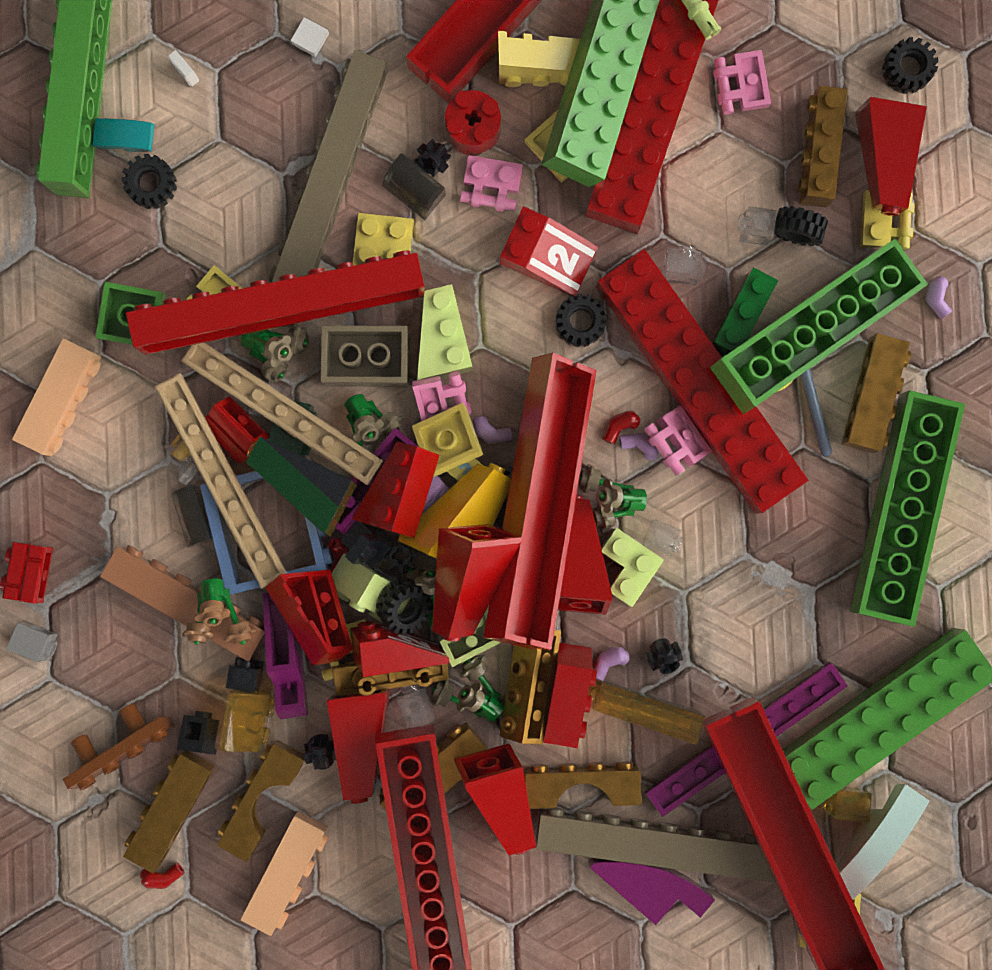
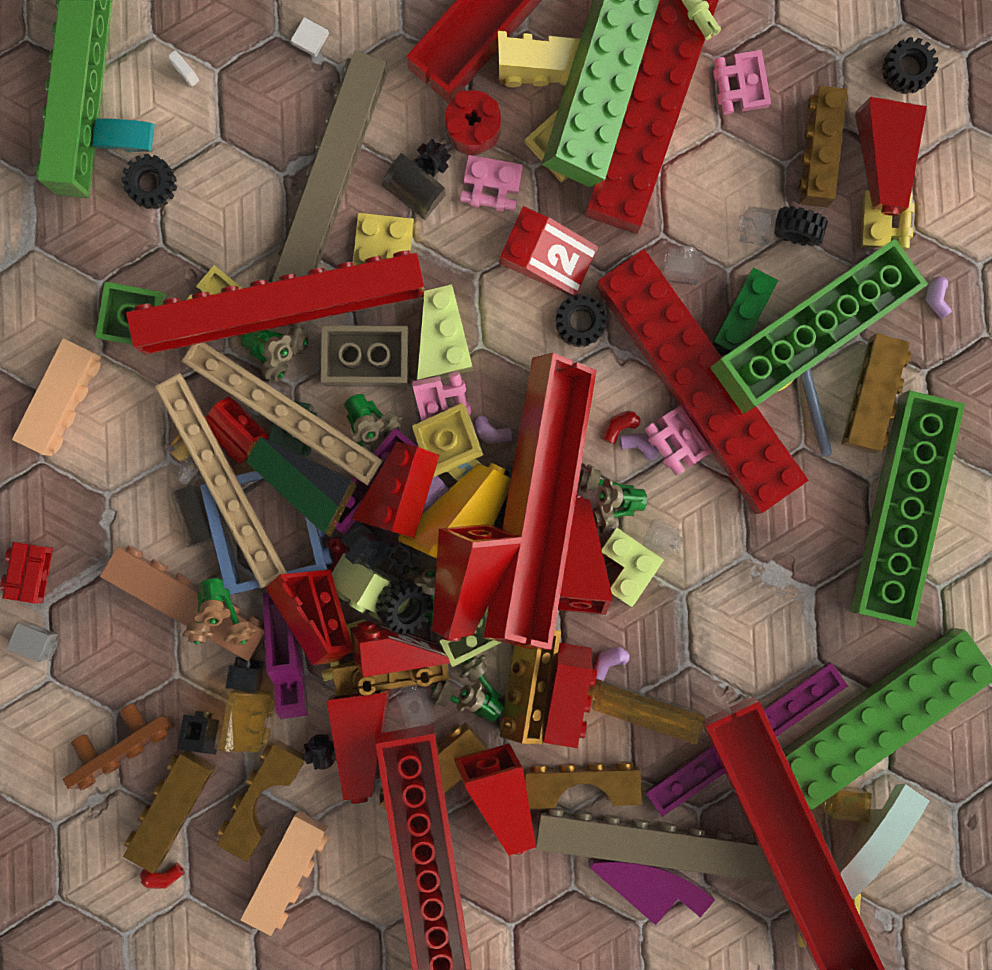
black gear [646,638,683,674] -> none

